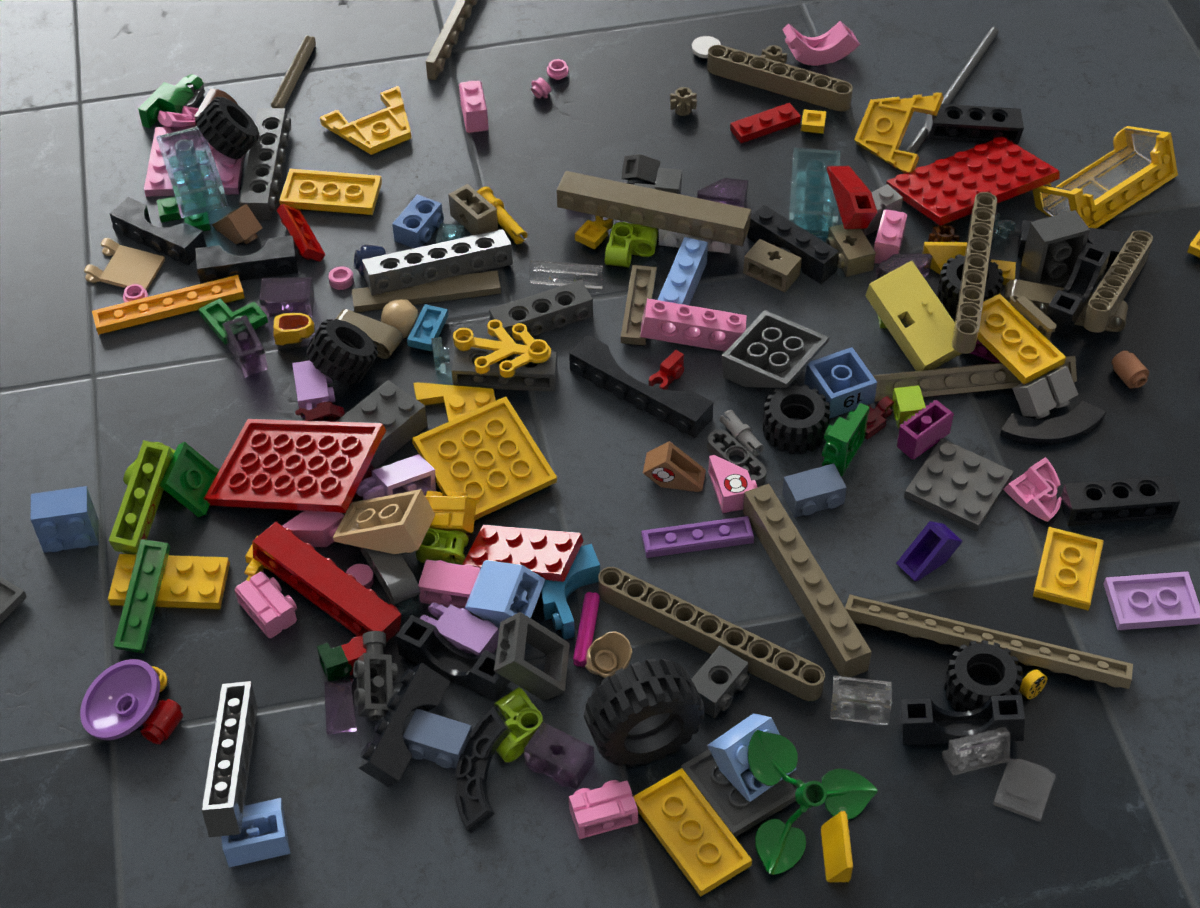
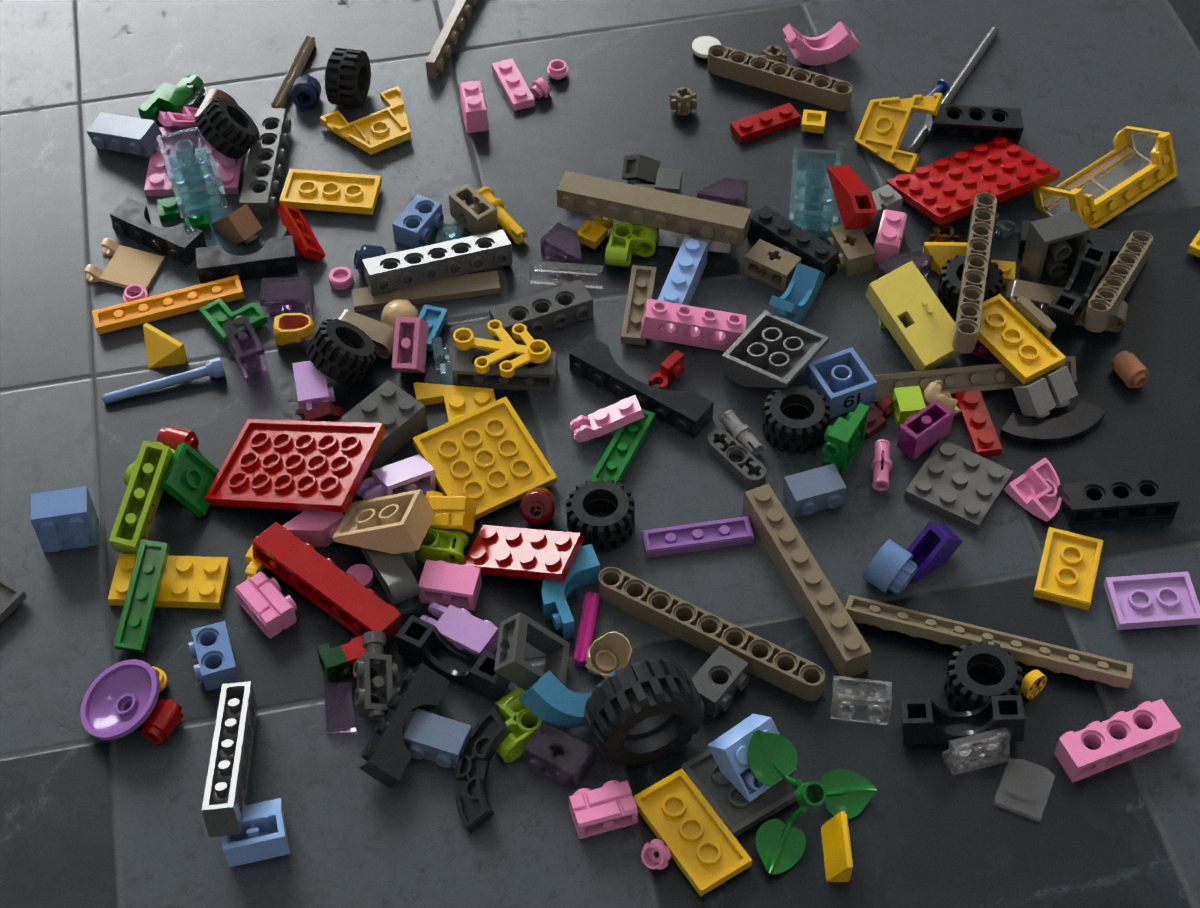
light blue slope [465,560,545,629] -> none
medium nougat slope [643,441,706,492] -> none
bright pink slope [708,455,757,513] -> none
none -> sand blue brick [86,112,164,156]
none -> medium blue piece [102,357,226,404]
none -> yellow slope [143,323,188,369]
none -> red brick [157,426,199,450]
none -> medium blue brick [188,621,240,691]
none -> dark blue head [291,75,321,109]
none -> black tyre [325,47,371,107]
none -> bright pink brick [392,317,428,373]
none -> bright pink plate [492,59,535,111]
none -> dark azure arch [519,670,616,728]
none -> dark red head [520,487,557,525]
none -> clear purple slope [540,223,582,276]
none -> black tyre [566,478,635,552]
none -> bright pink hinge [570,395,645,443]
none -> green plate [589,409,656,484]
none -> bright pink plate [641,839,671,870]
none -> dark azure arch [769,263,826,324]
none -> medium blue piece [862,539,918,595]
none -> bright pink pin [871,439,893,491]
none -> tan hair [923,380,962,416]
none -> blue pin [926,79,949,96]
none -> red plate [954,389,1002,457]
none -> bright pink brick [1054,699,1182,783]

